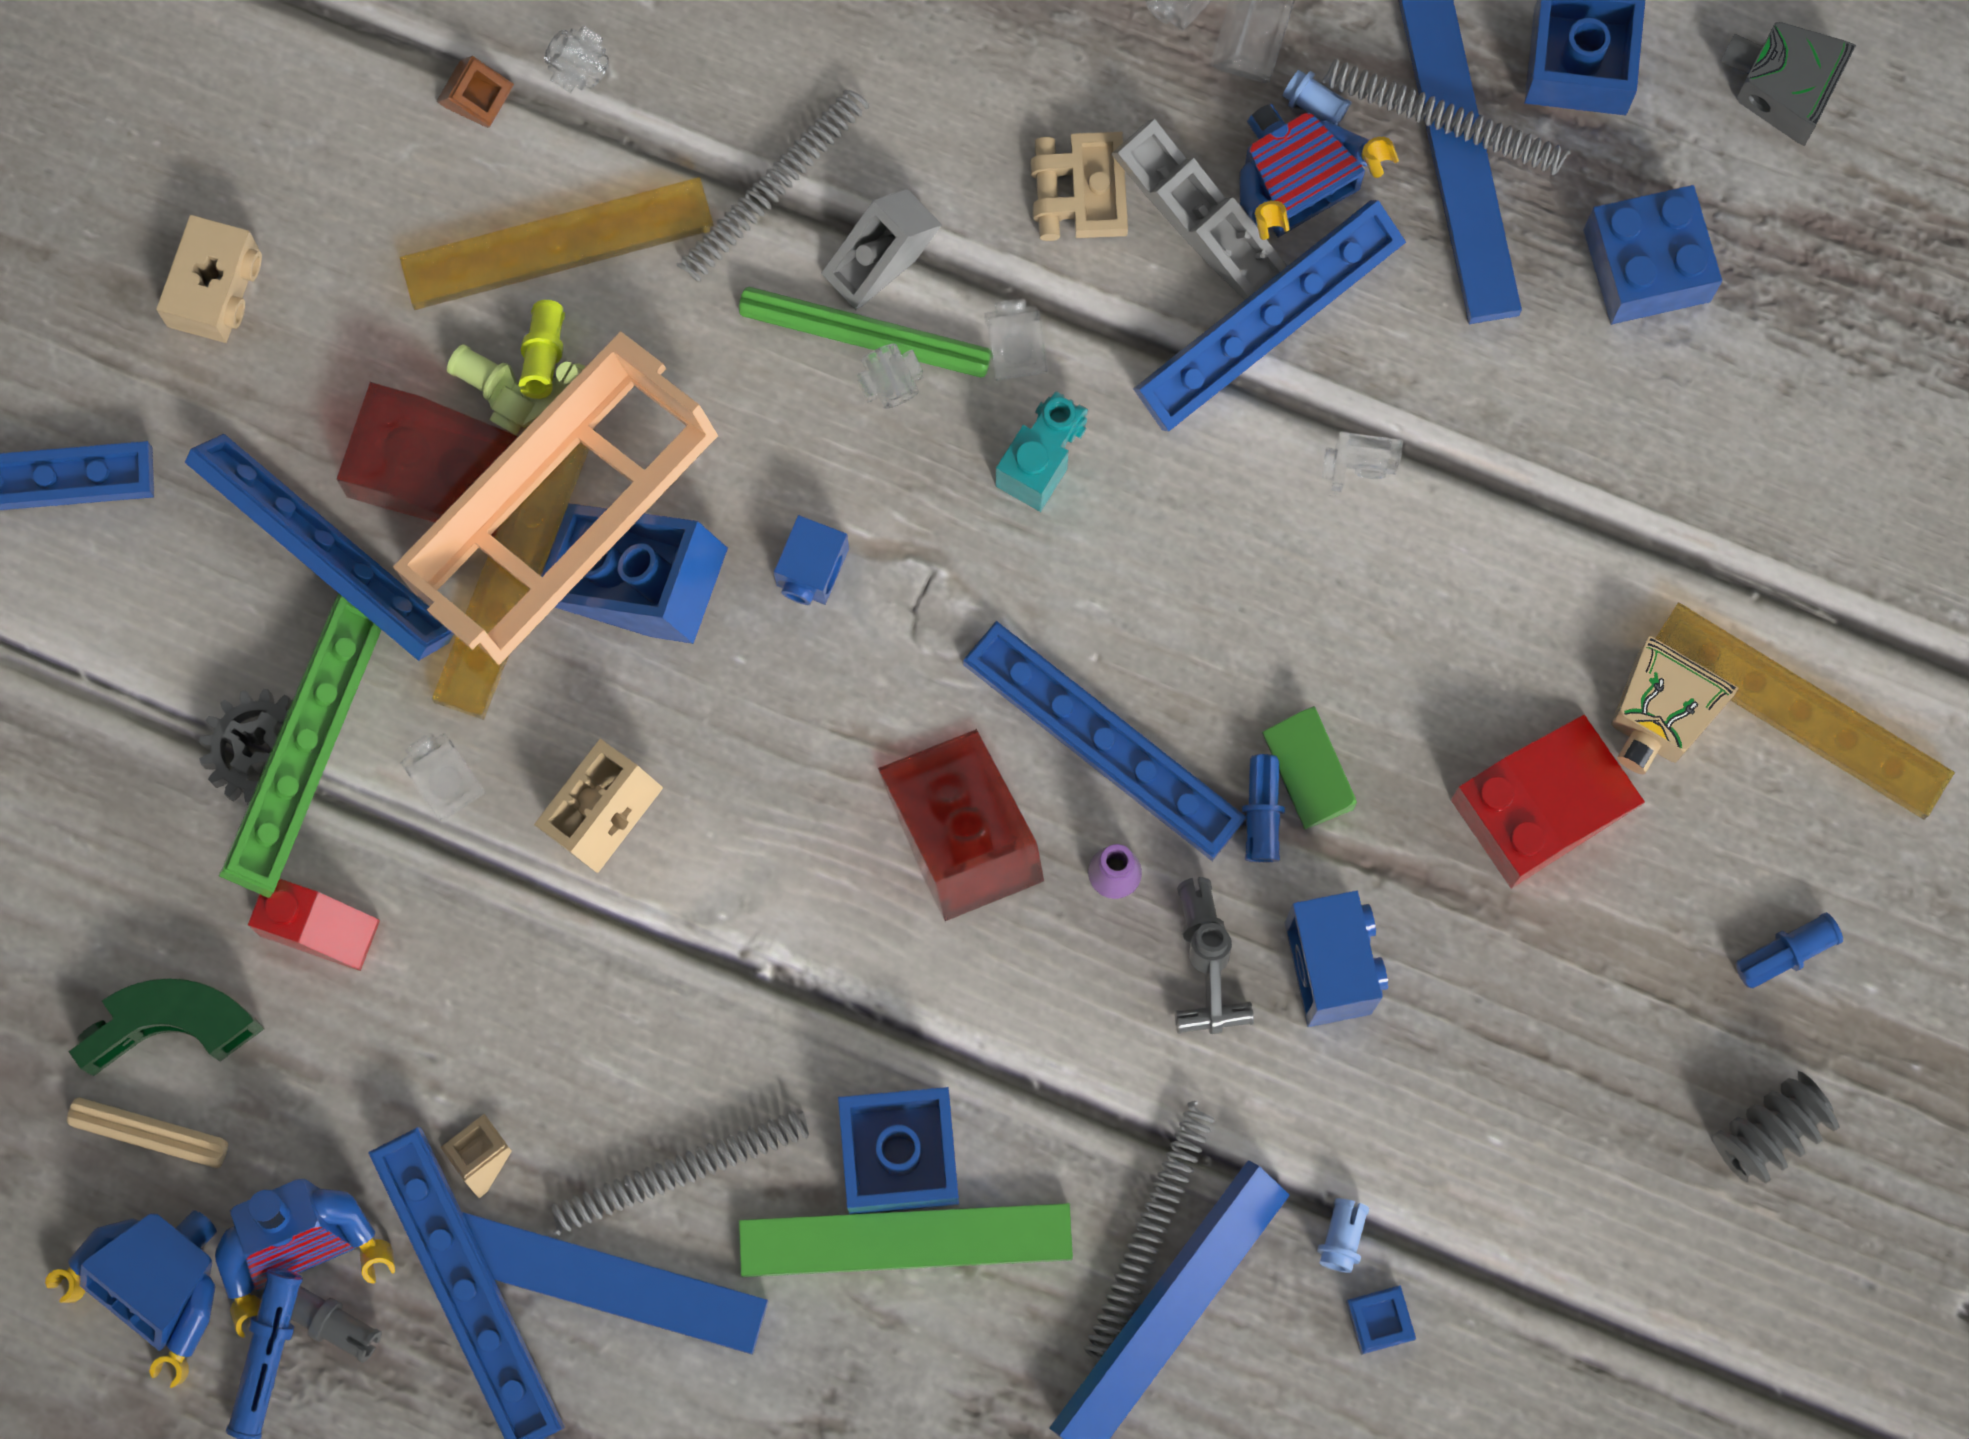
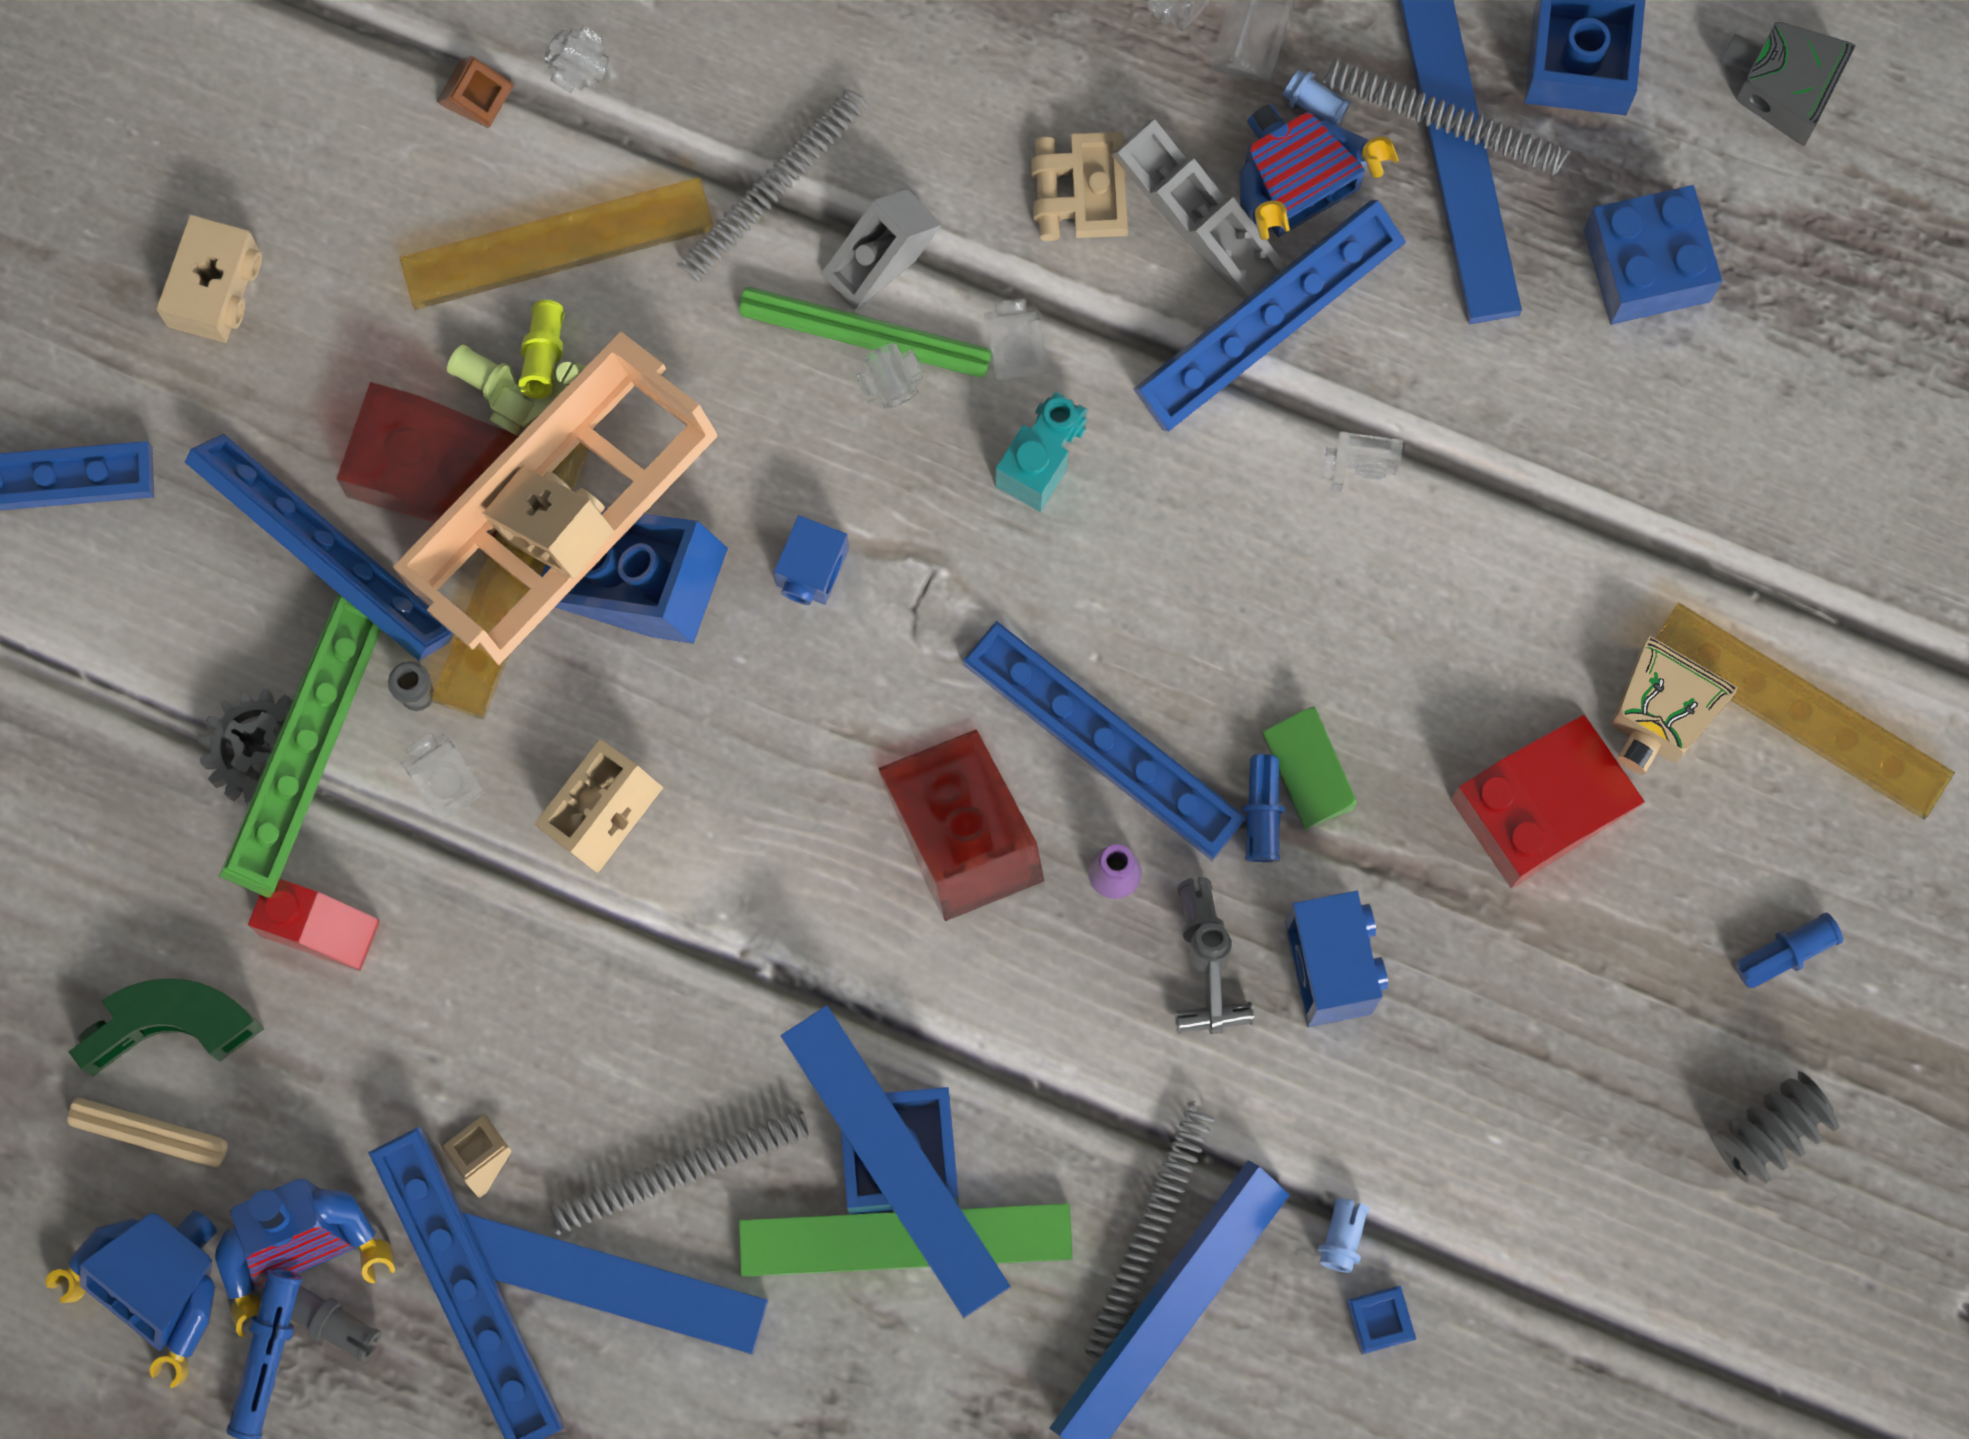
none -> dark grey pin [388,661,434,712]
none -> tan brick [482,466,614,579]
none -> blue tile [780,1005,1011,1319]

